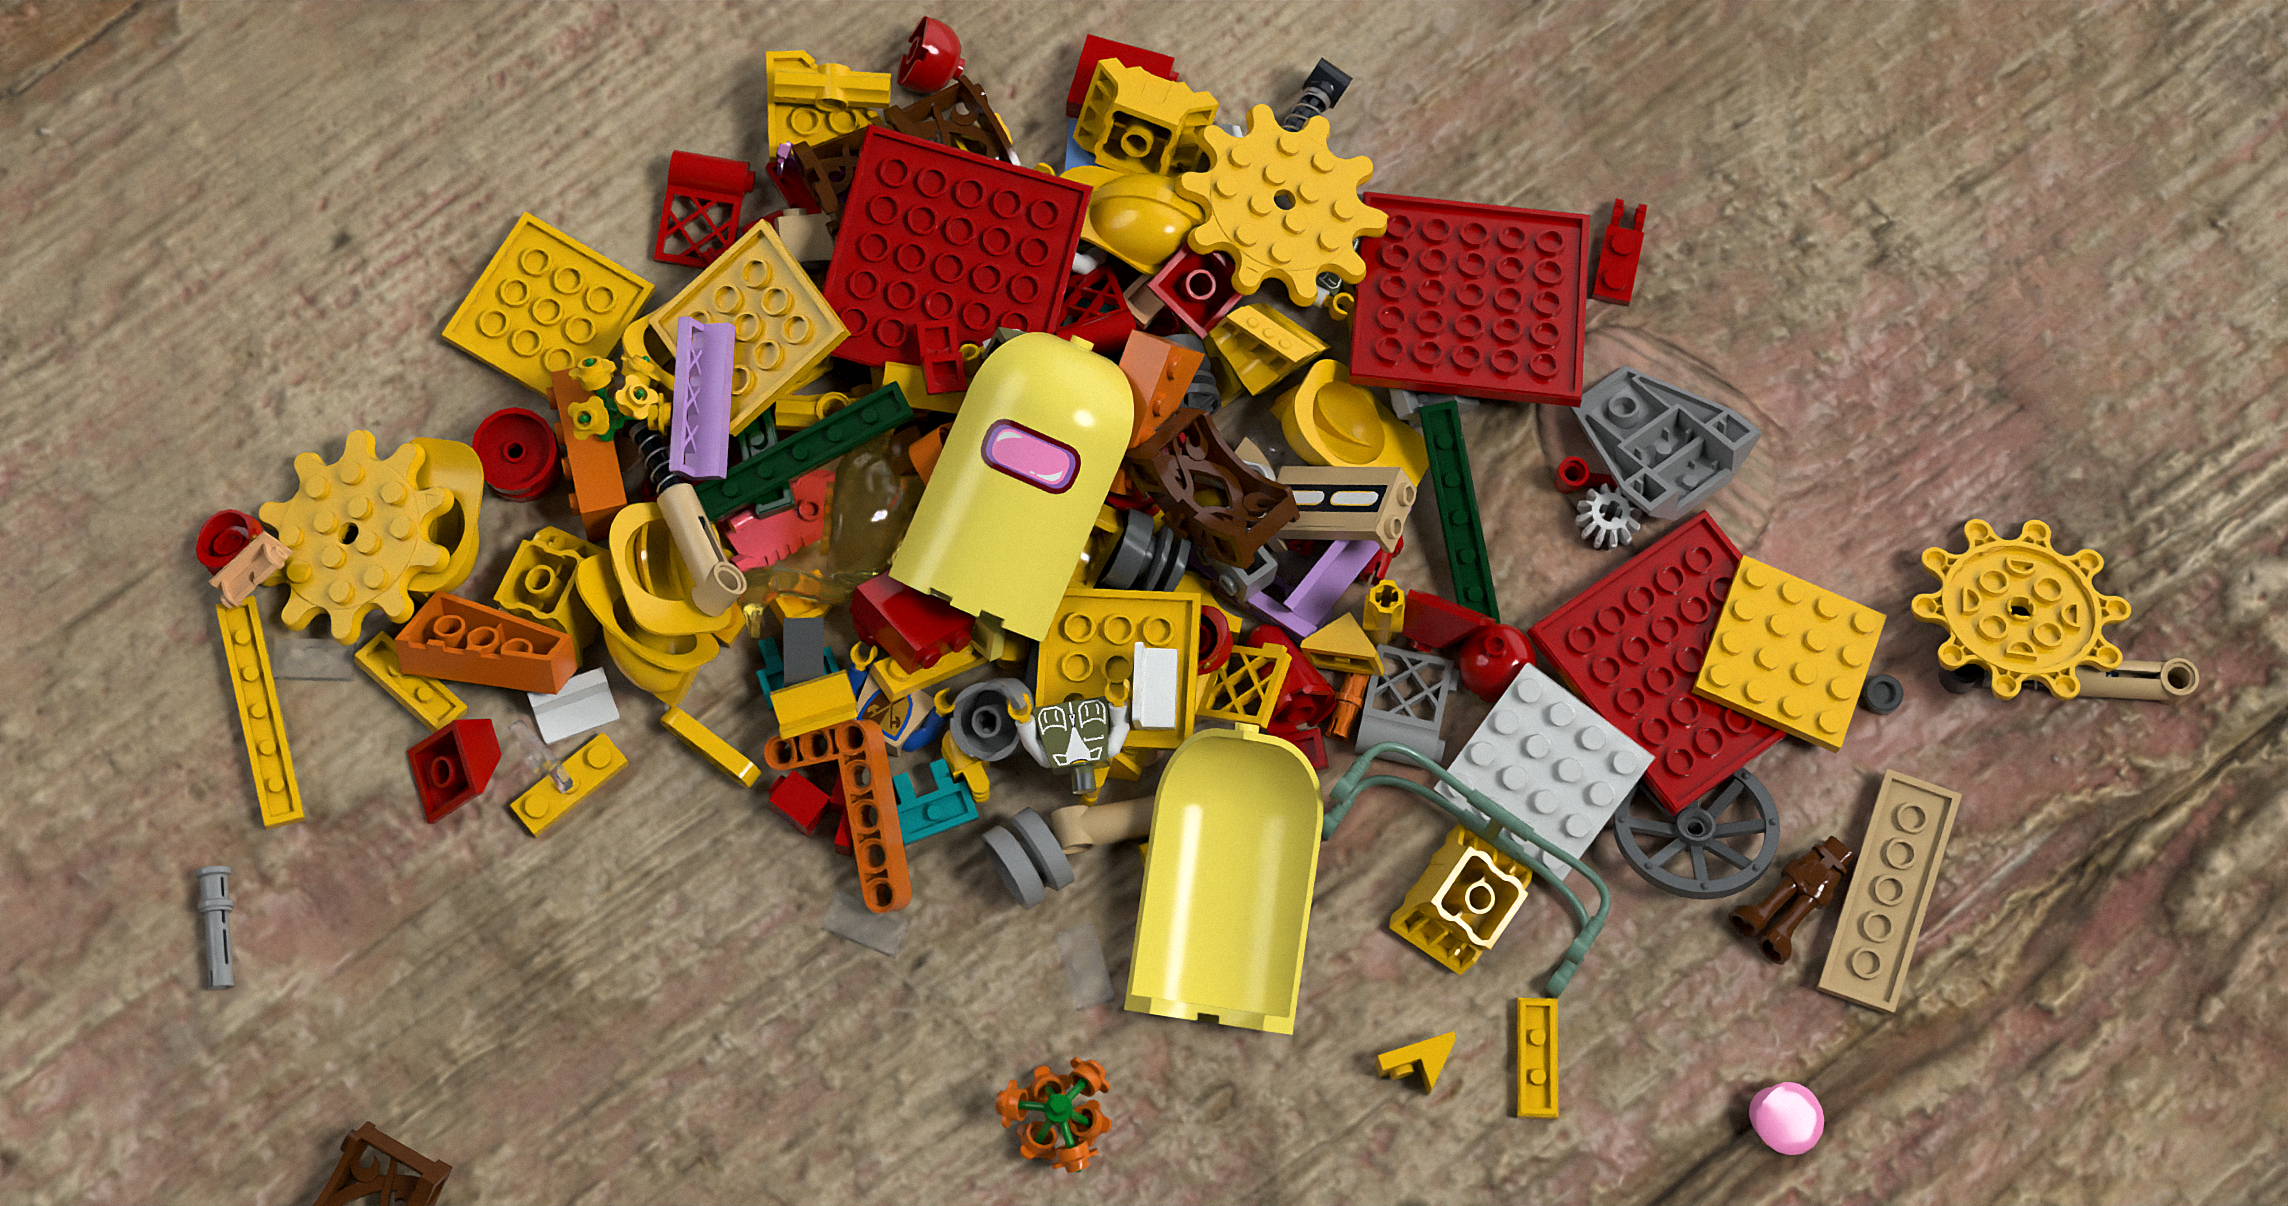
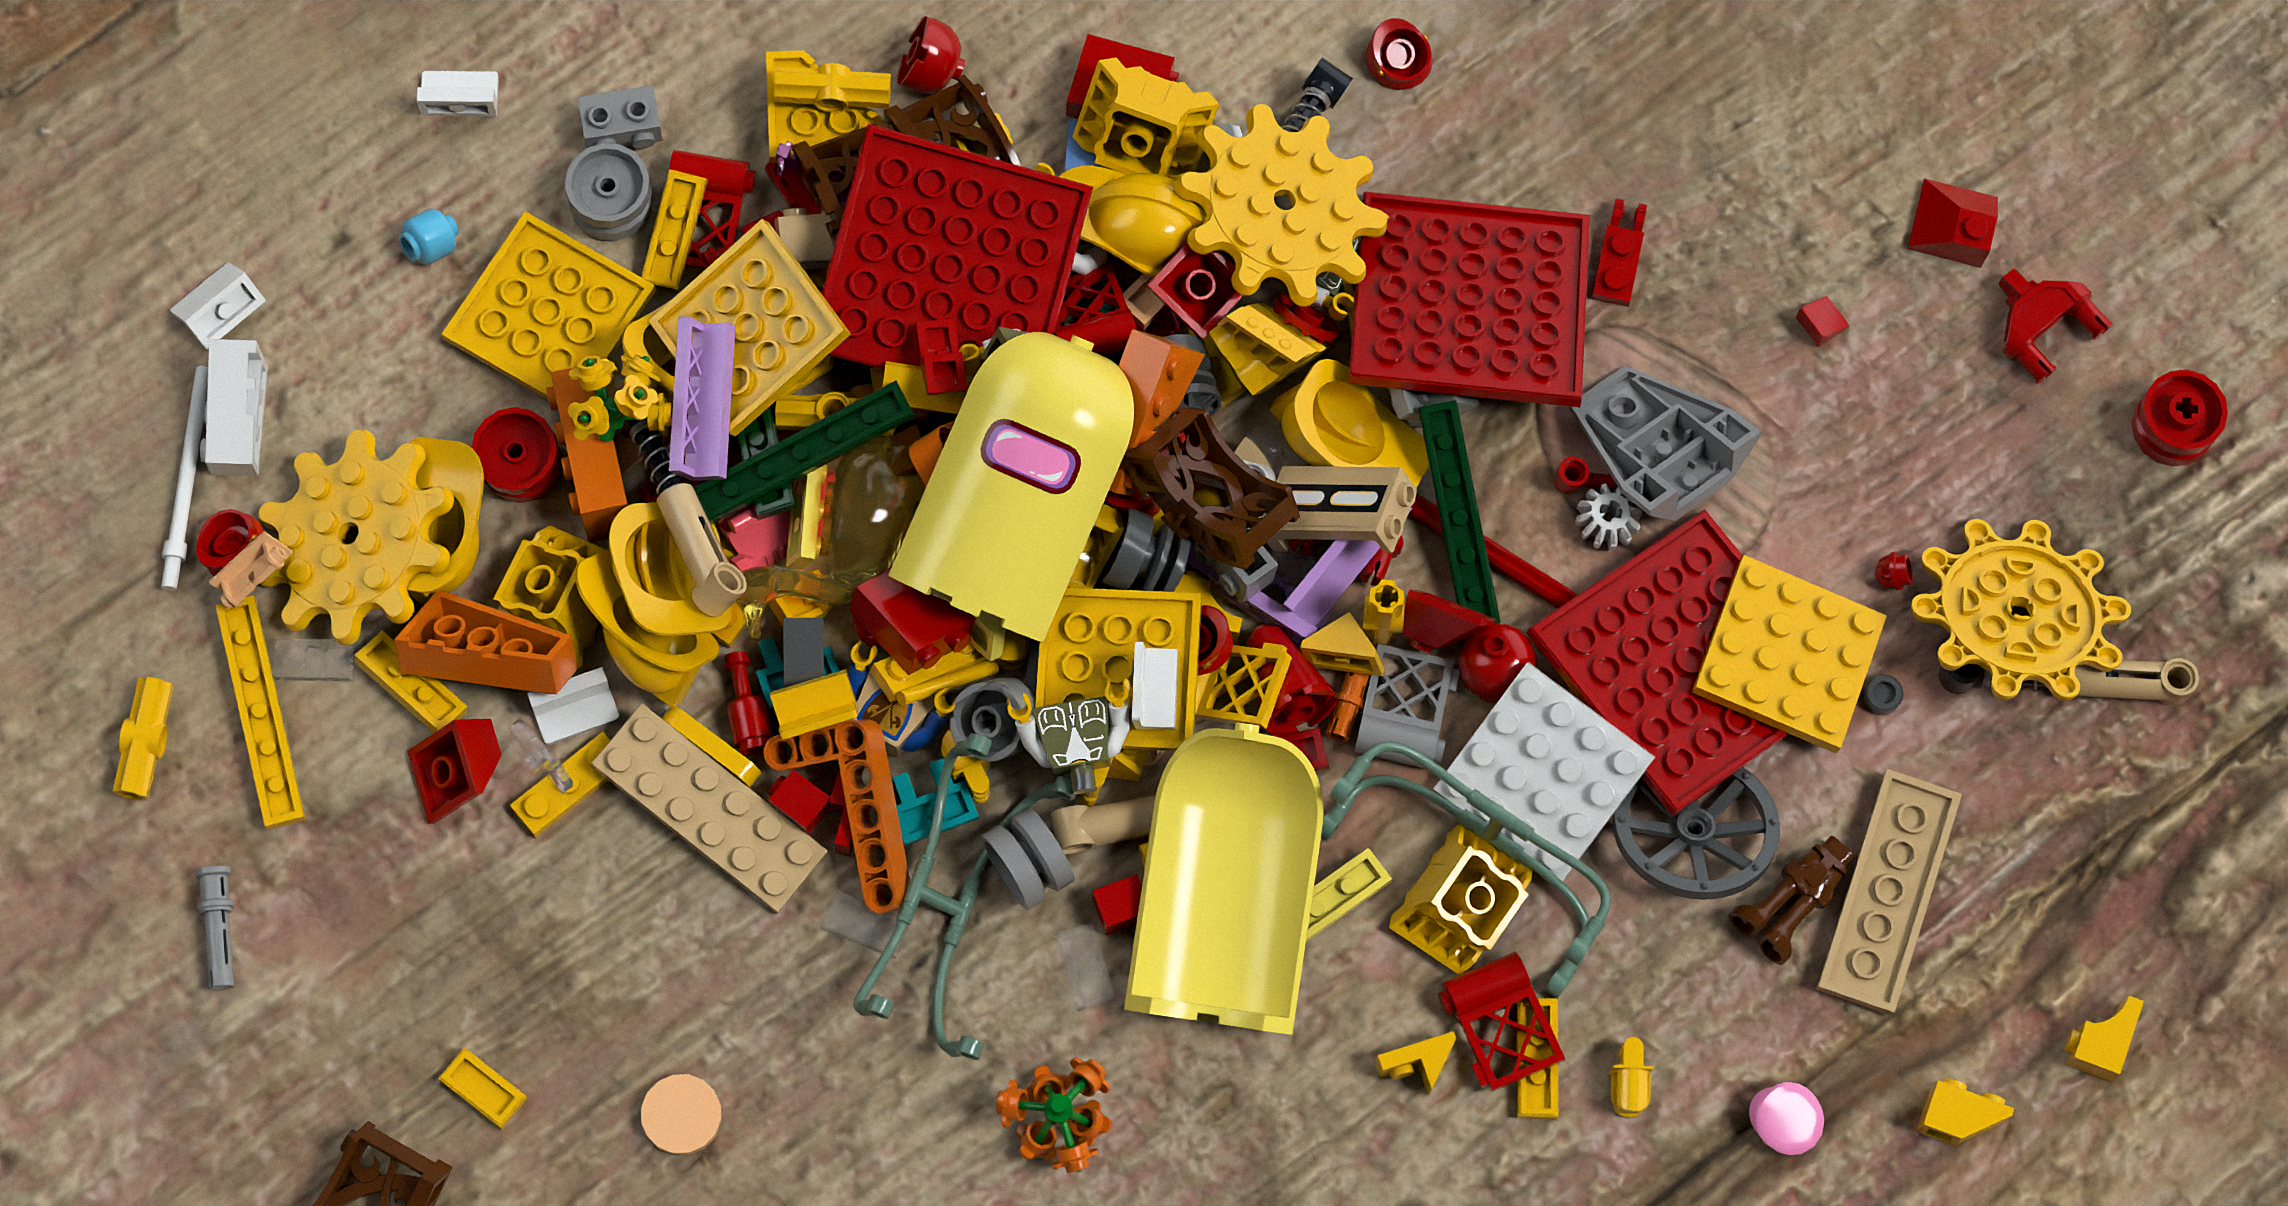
none -> yellow piece [112,677,174,801]
none -> white bar [161,366,208,591]
none -> white panel [170,262,266,349]
none -> white wedge [200,339,268,477]
none -> medium azure head [399,208,459,265]
none -> white panel [417,71,499,117]
none -> yellow tile [438,1047,528,1130]
none -> light grey wheel [565,143,653,241]
none -> light grey brick [578,85,663,149]
none -> tan plate [592,703,828,914]
none -> yellow tile [641,169,708,291]
none -> light nougat tile [641,1074,722,1155]
none -> red piece [723,651,773,757]
none -> light yellow plate [786,465,827,570]
none -> sand green bar [853,733,1076,1060]
none -> yellow bar [896,660,999,706]
none -> red brick [1092,874,1142,935]
none -> red wheel [1273,294,1340,344]
none -> light yellow plate [1306,848,1392,943]
none -> red piece [1366,18,1433,90]
none -> red axle [1408,492,1577,608]
none -> red piece [1438,951,1566,1092]
none -> yellow arm [1608,1037,1654,1119]
none -> red slope [1796,296,1850,347]
none -> red plate [1874,552,1913,591]
none -> red slope [1907,178,1998,268]
none -> yellow slope [1916,1078,2015,1146]
none -> red connector [1998,268,2113,384]
none -> yellow arch [2064,995,2144,1082]
none -> red wheel [2131,369,2228,467]

